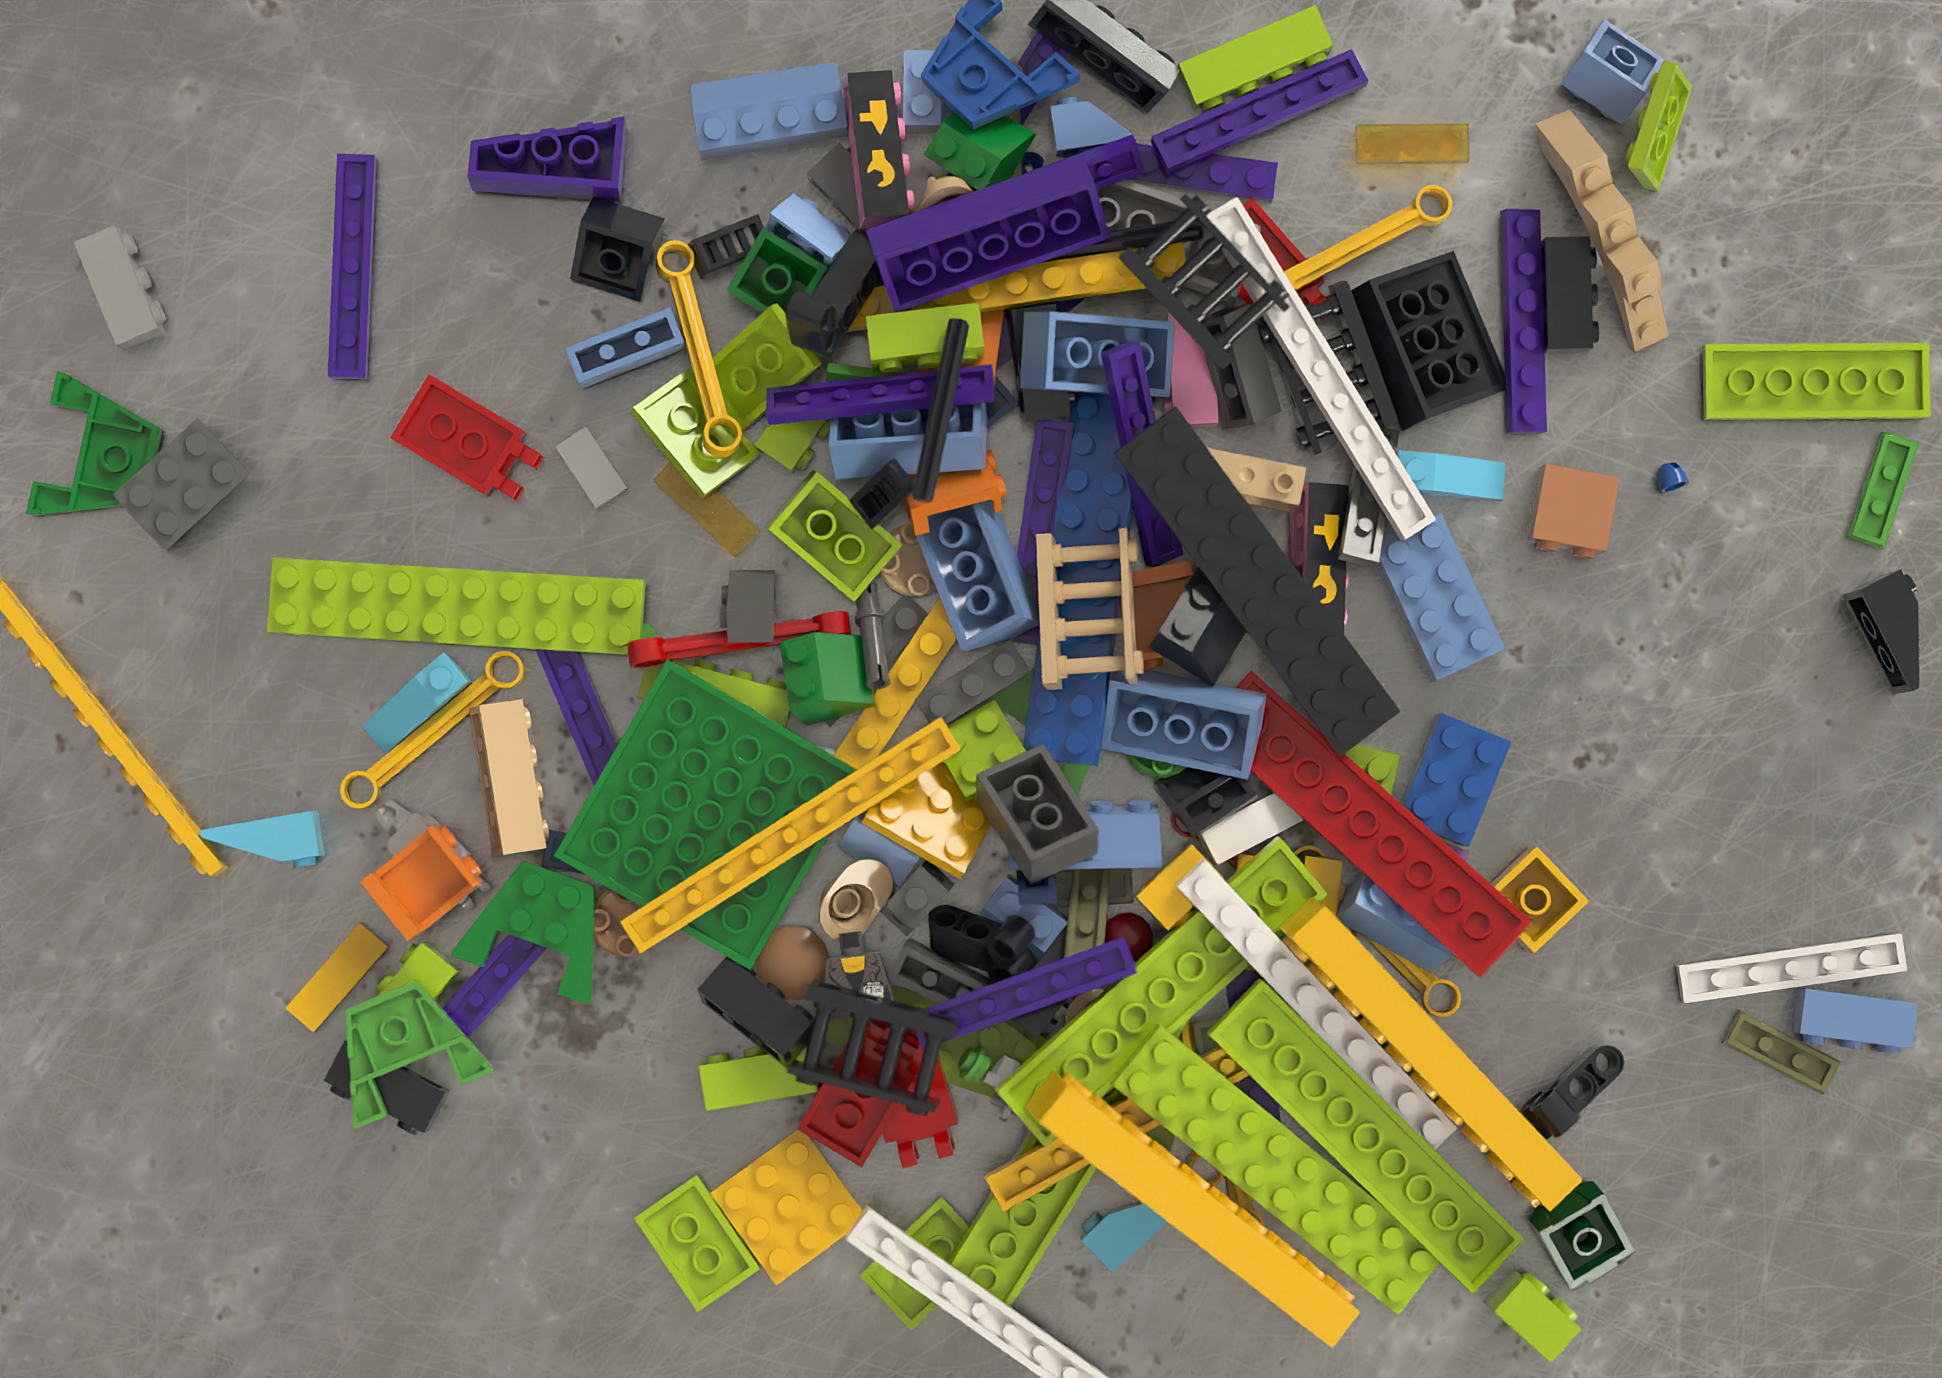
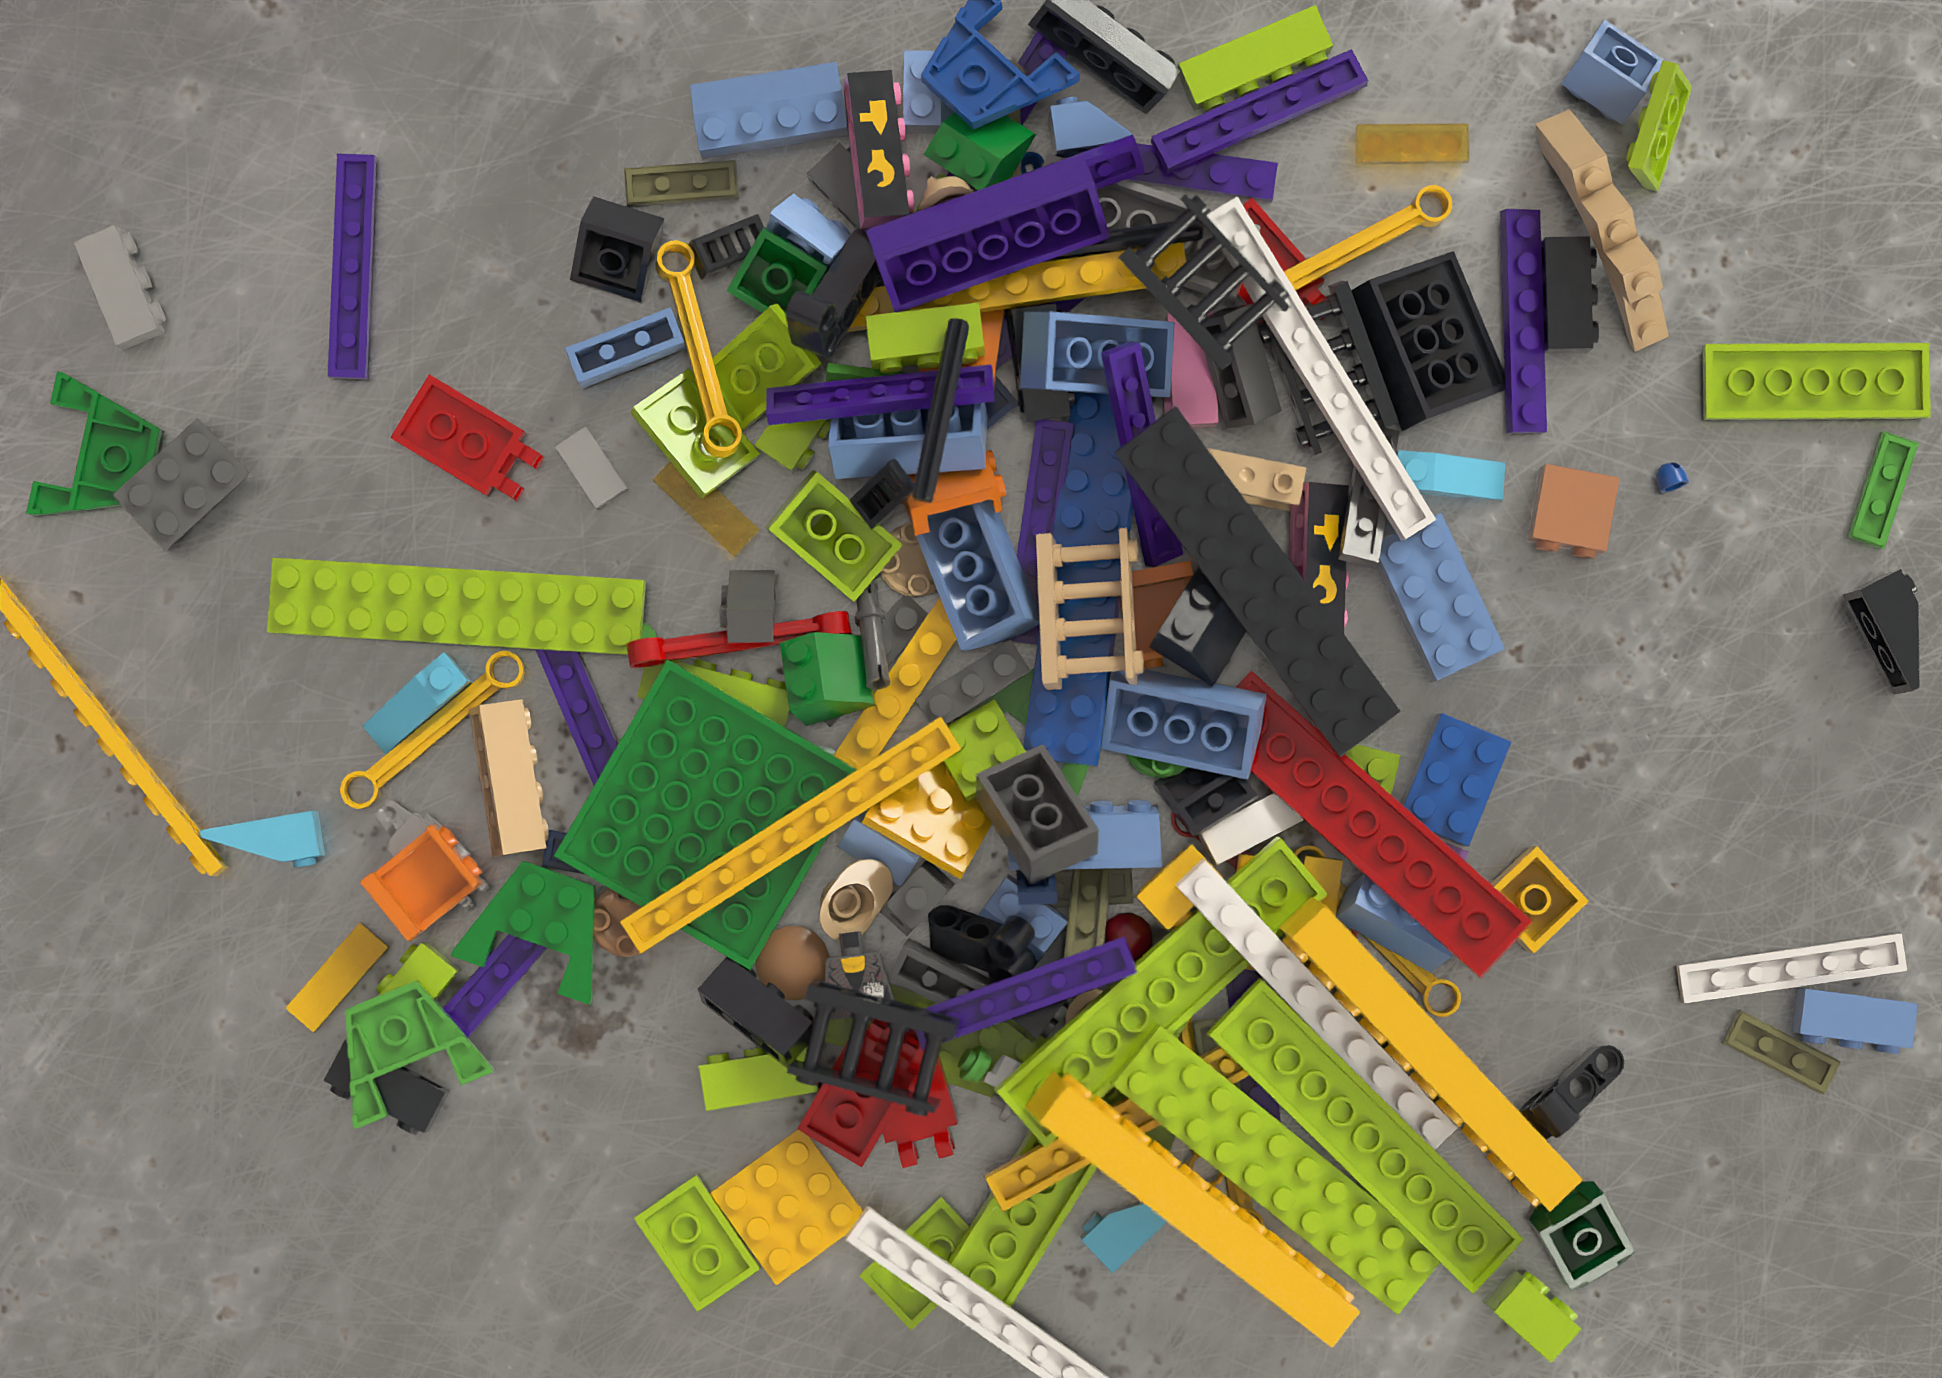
dark purple wedge [467,116,627,202] -> none
none -> olive tile [624,160,739,207]

